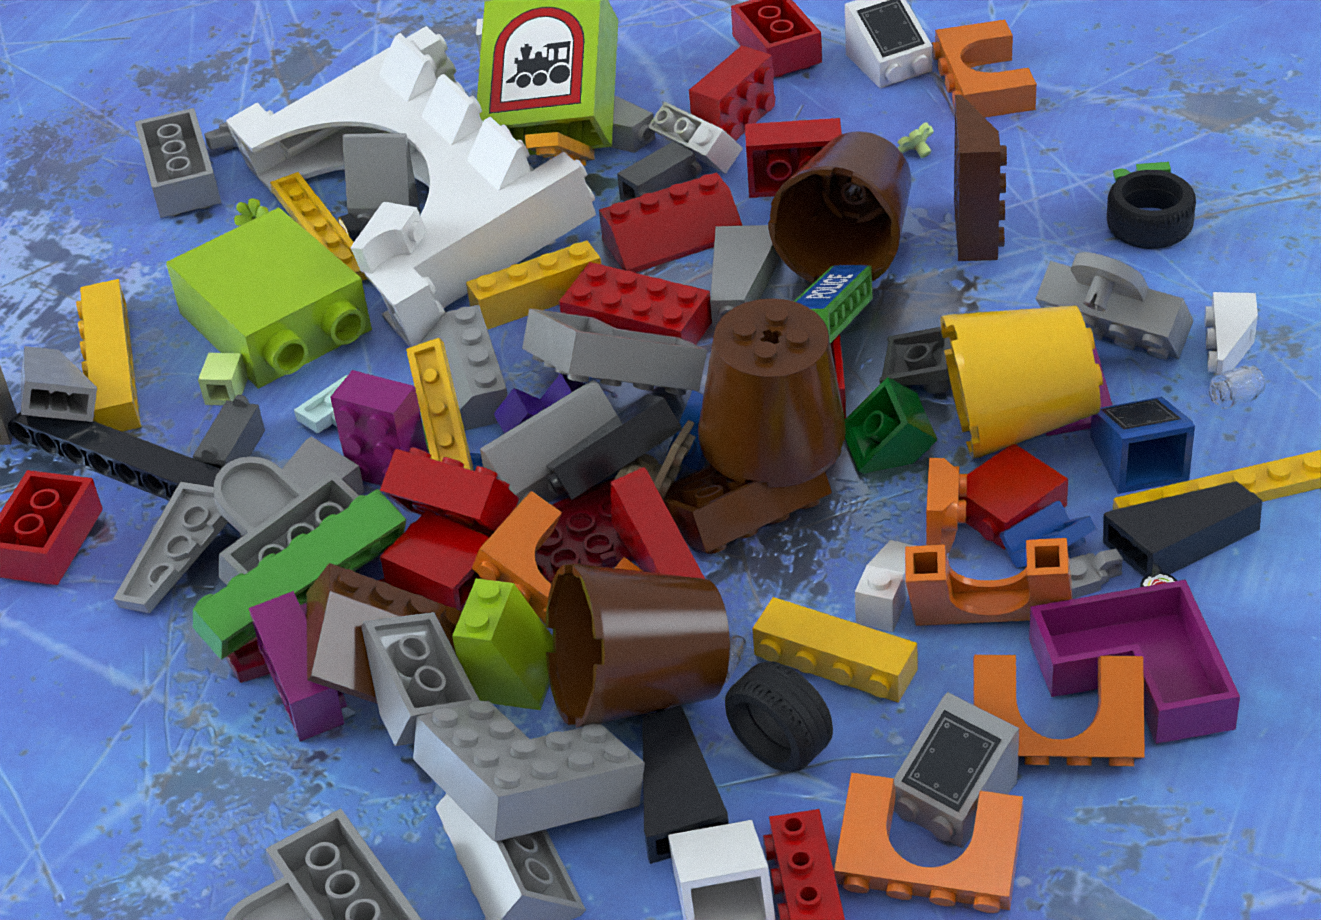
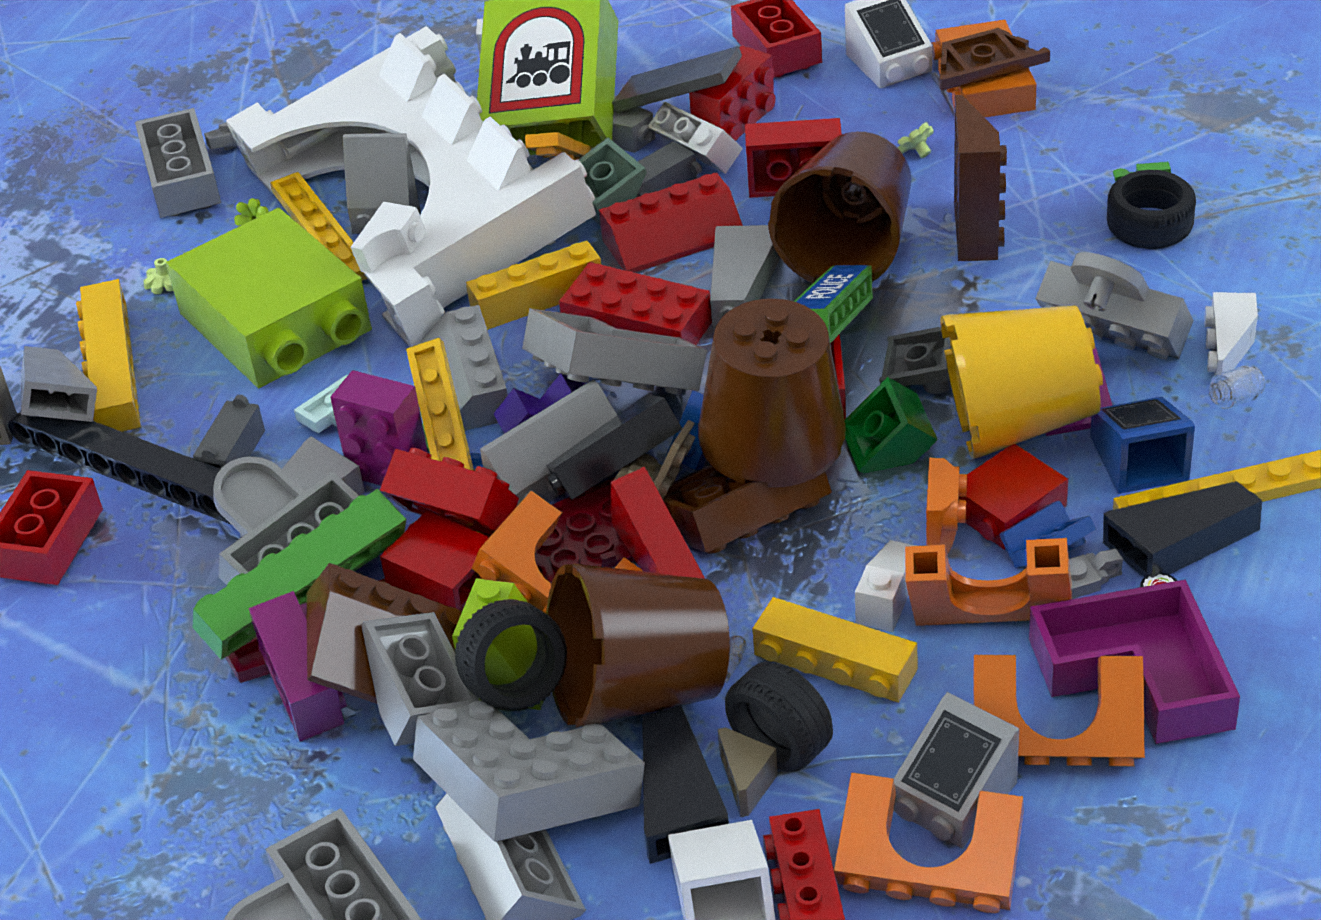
light grey wing [113,482,228,613] -> none
yellowish green brick [198,353,248,405] -> none
black tile [338,213,361,242] -> none
none -> yellowish green plant [143,258,173,294]
none -> black tyre [455,599,567,711]
none -> sand green slope [578,137,647,226]
none -> dark grey tile [612,46,742,112]
none -> dark tan slope [717,727,778,817]
none -> reddish brown wing [940,28,1050,91]

